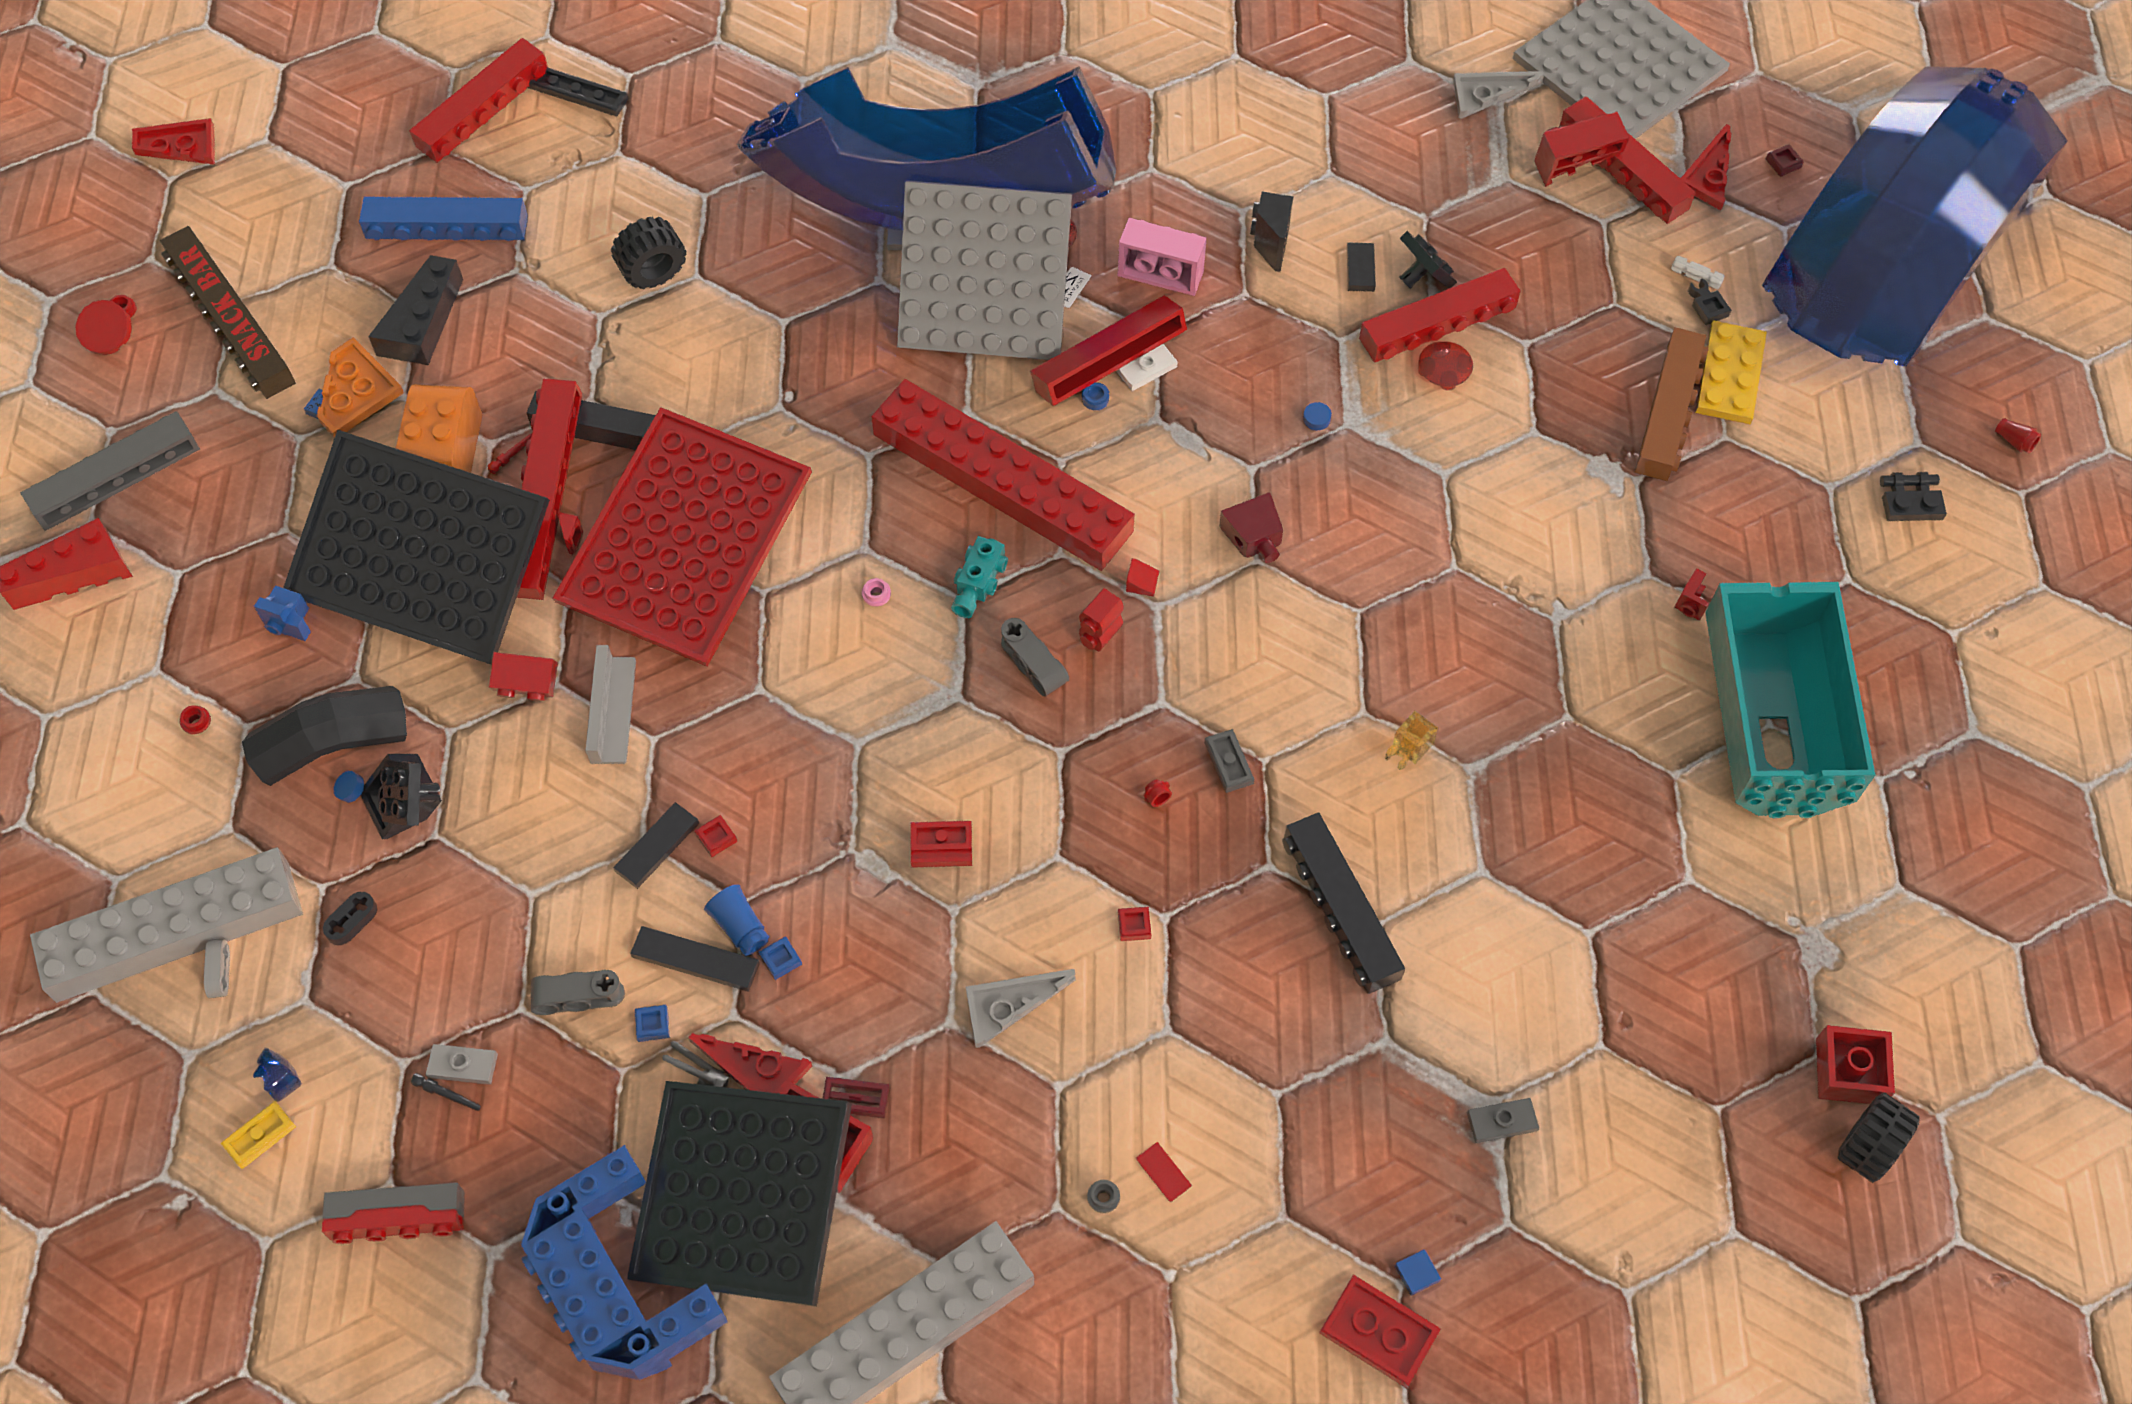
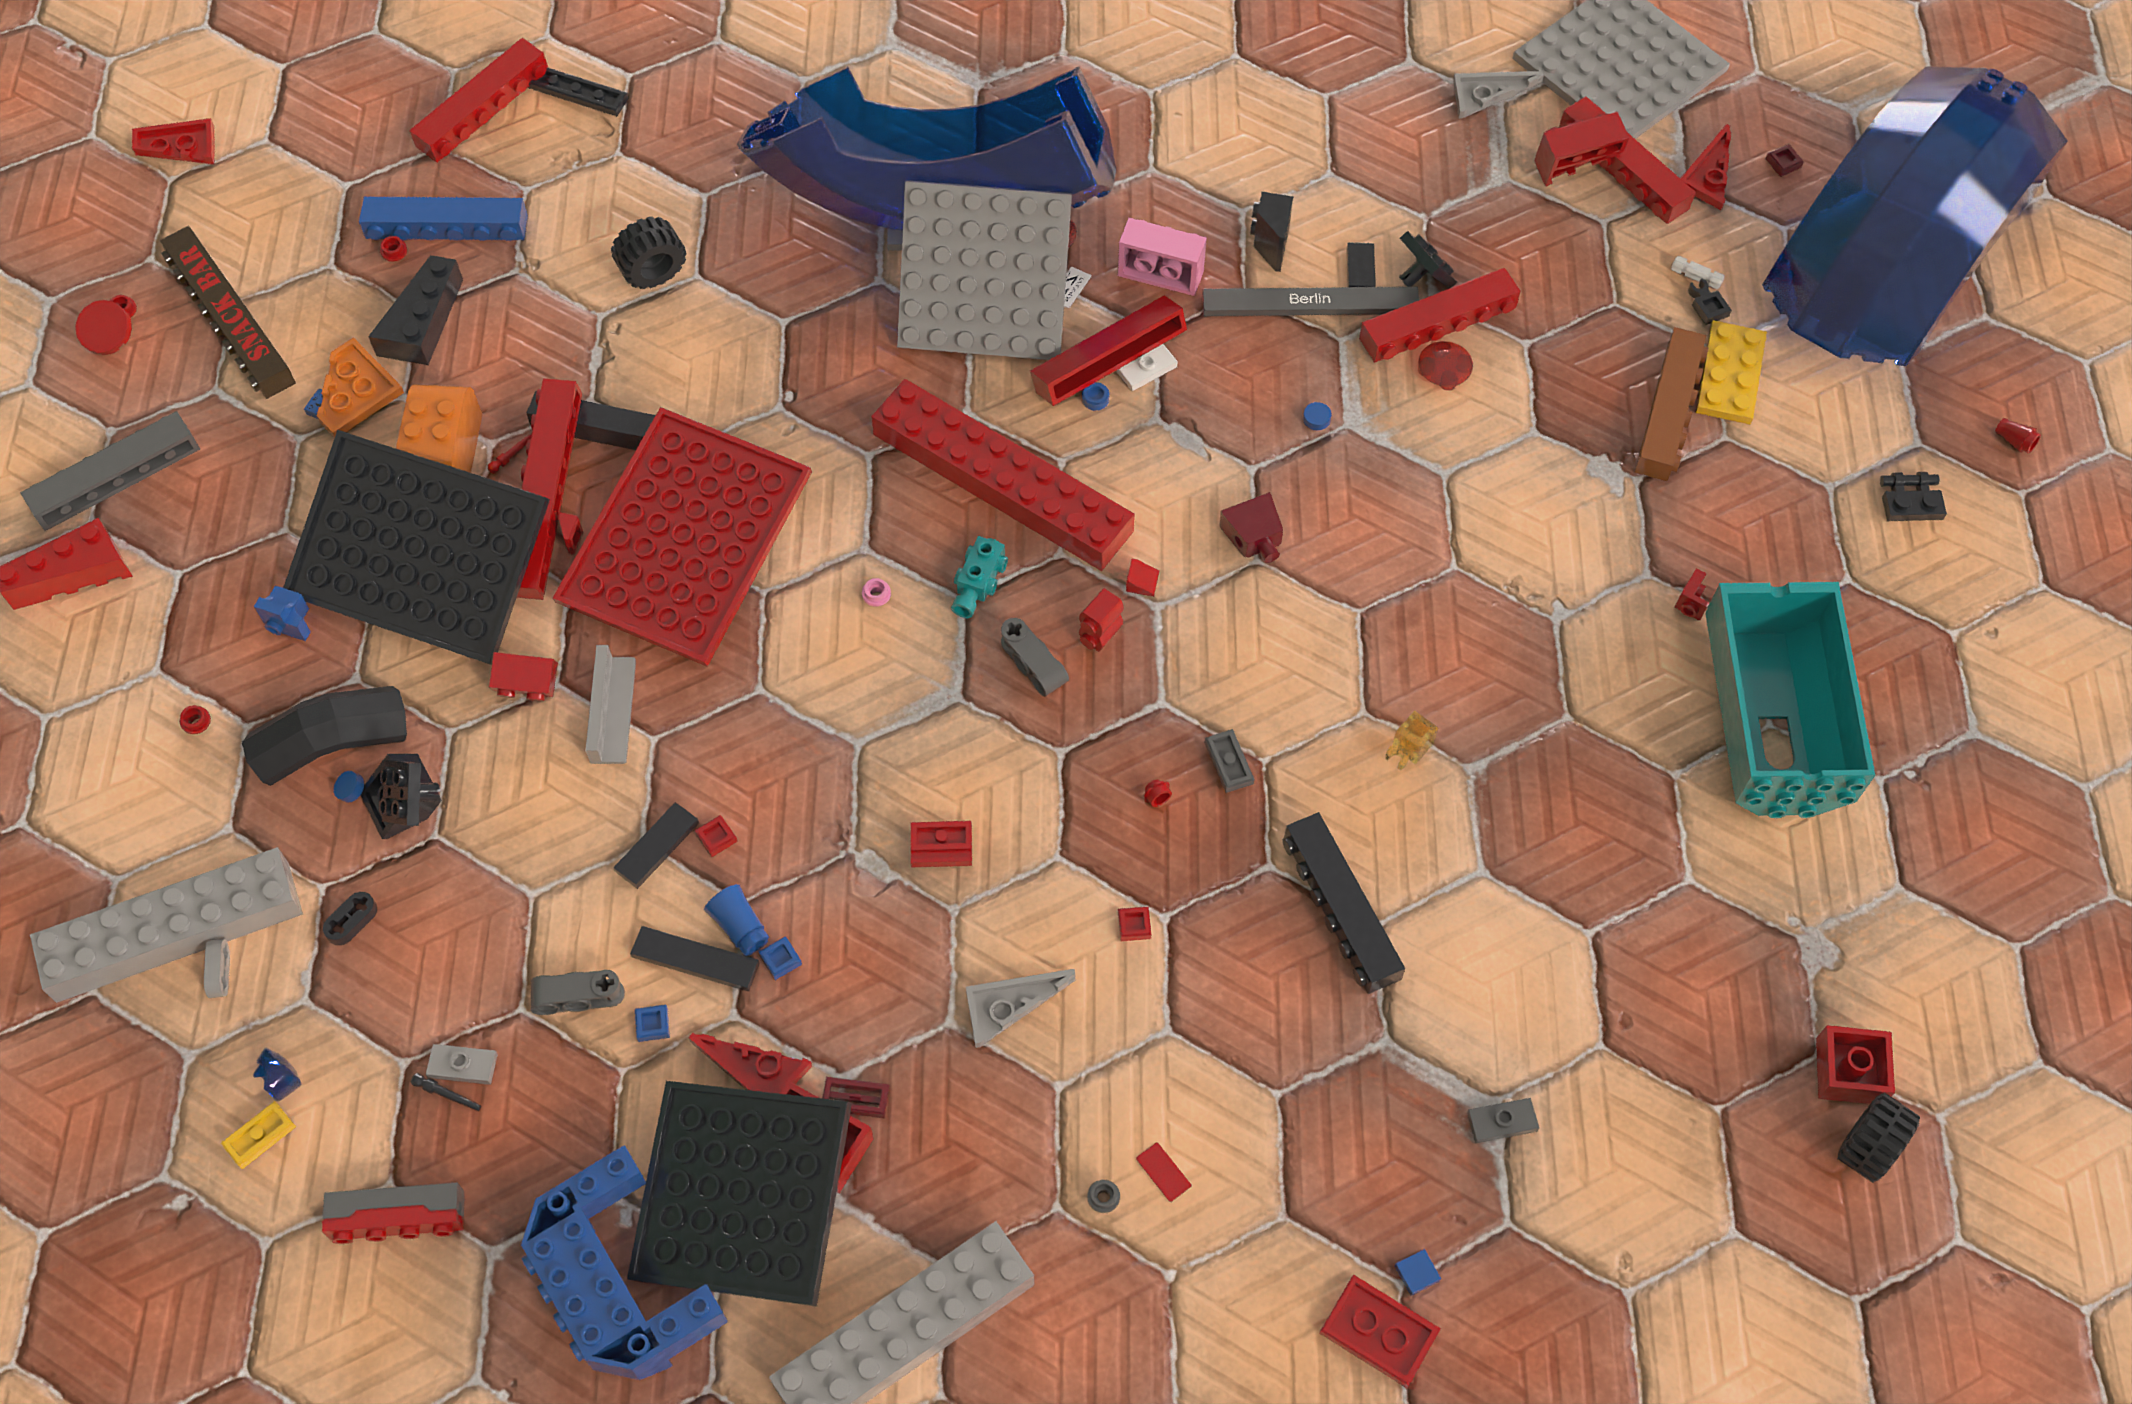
dark grey plant [662,1041,729,1093] -> none
none -> red plate [380,236,408,262]
none -> dark grey tile [1203,287,1419,316]

